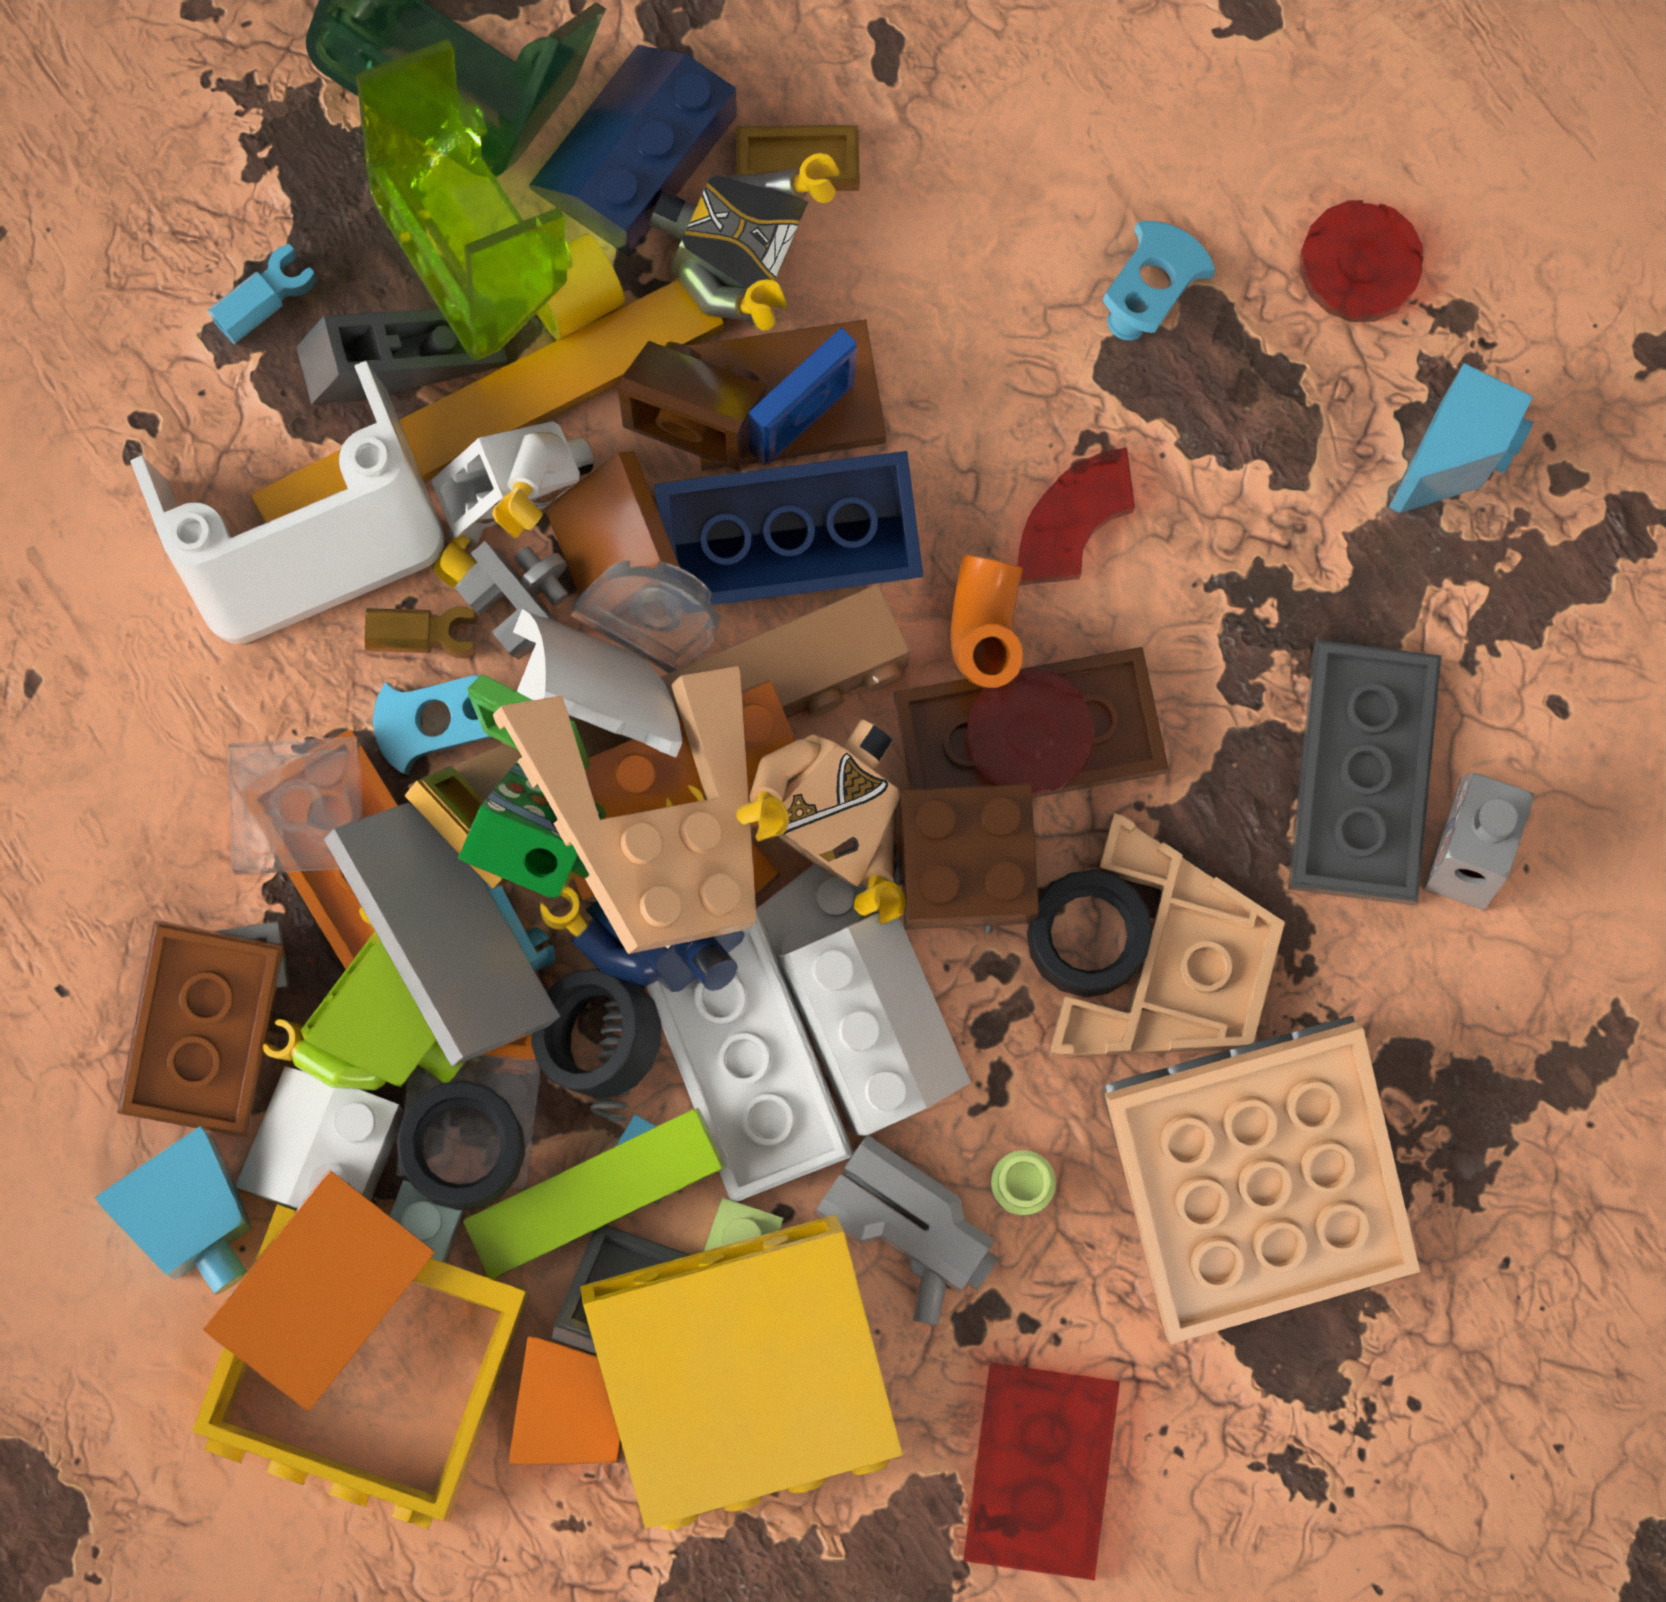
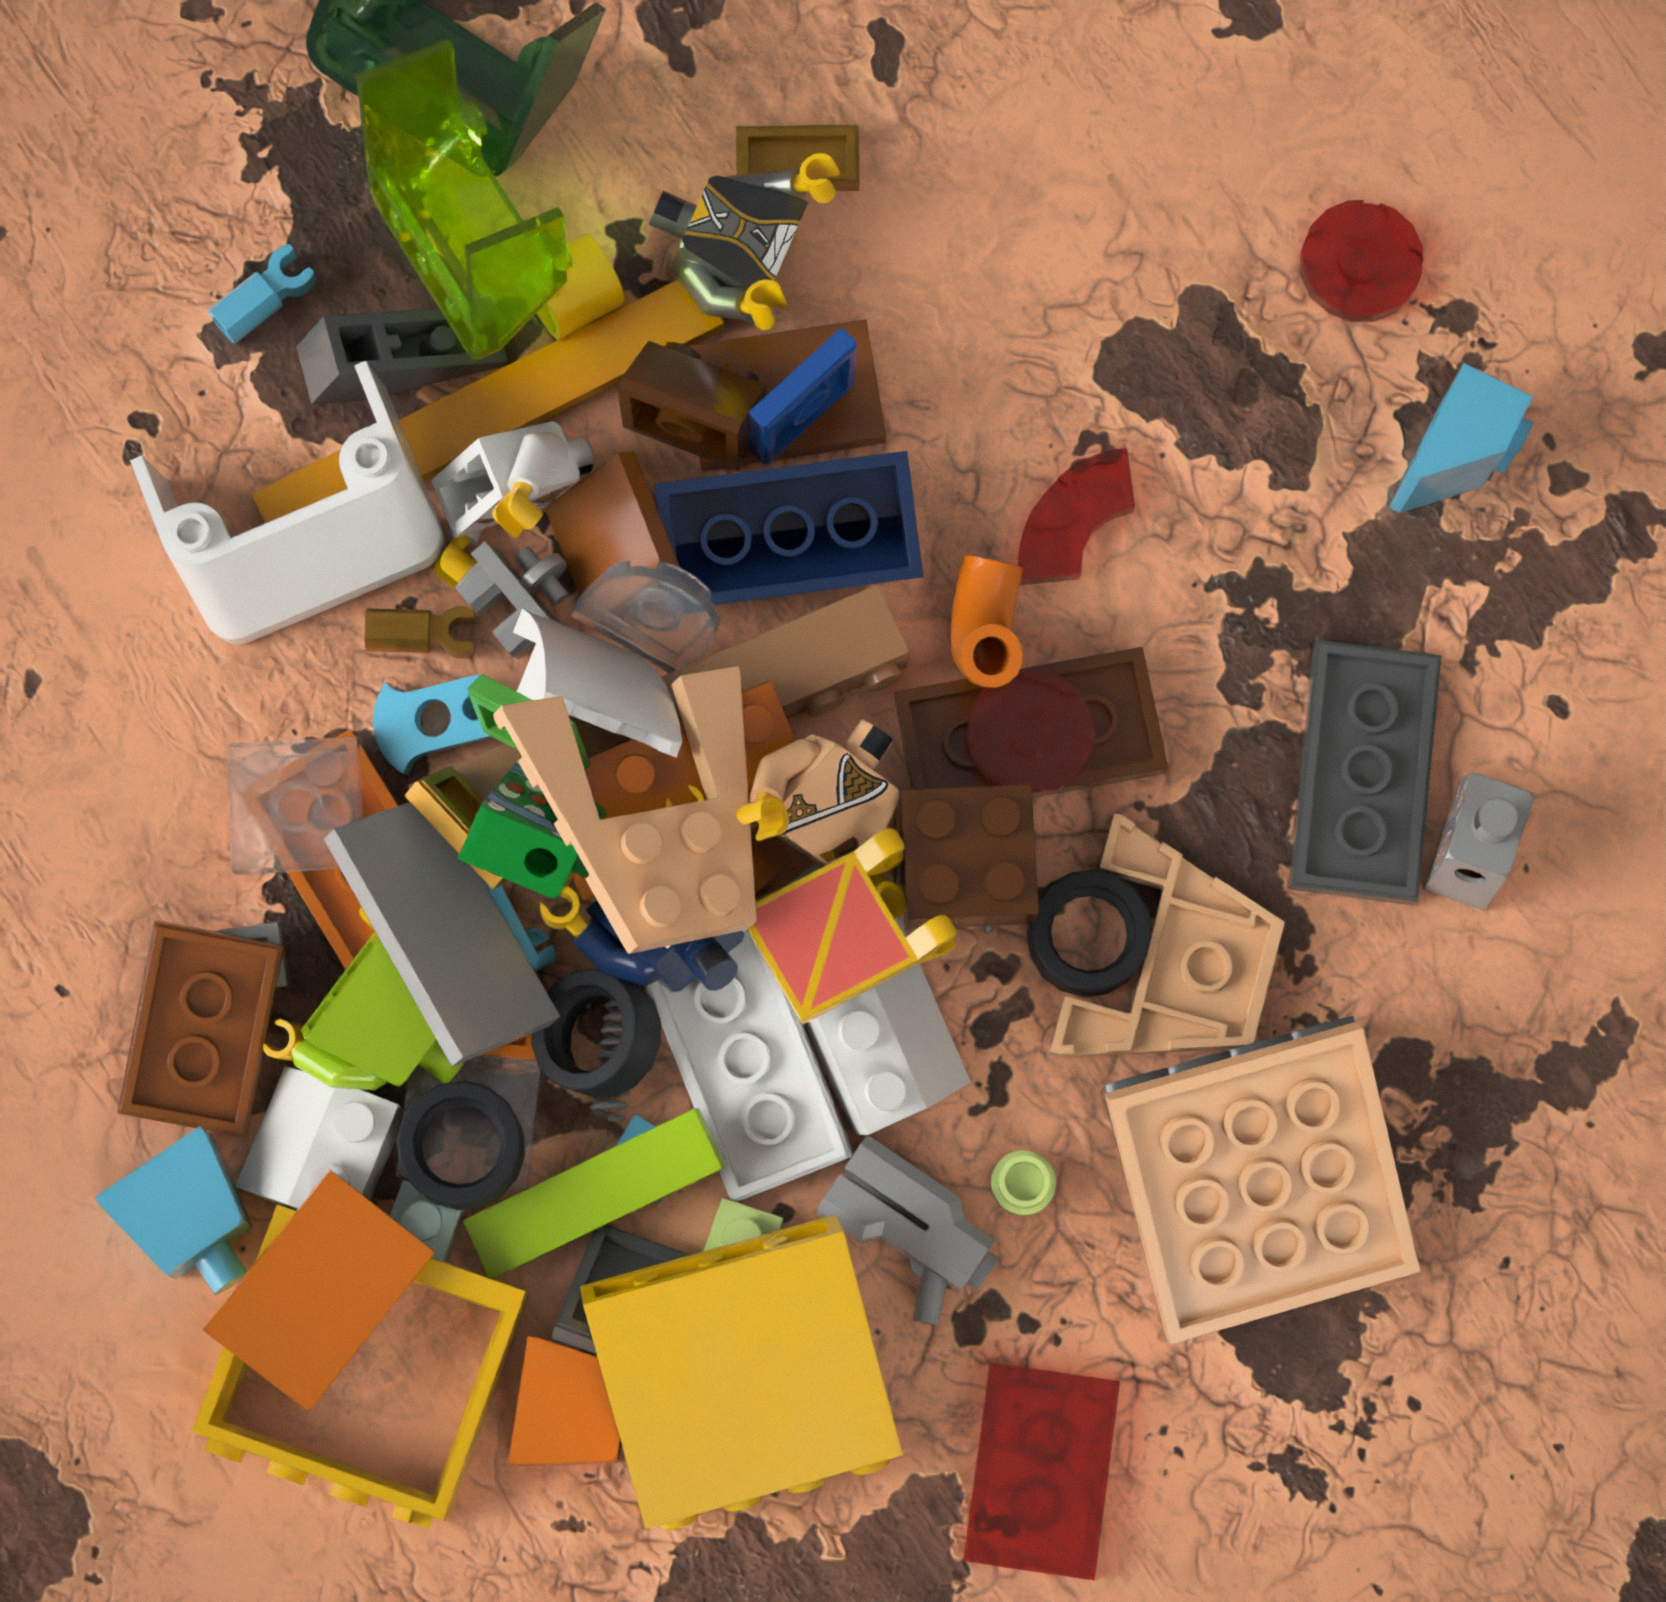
dark blue slope [529,45,737,257] -> none
medium azure piece [1102,221,1215,341] -> none
none -> flag [747,828,957,1025]

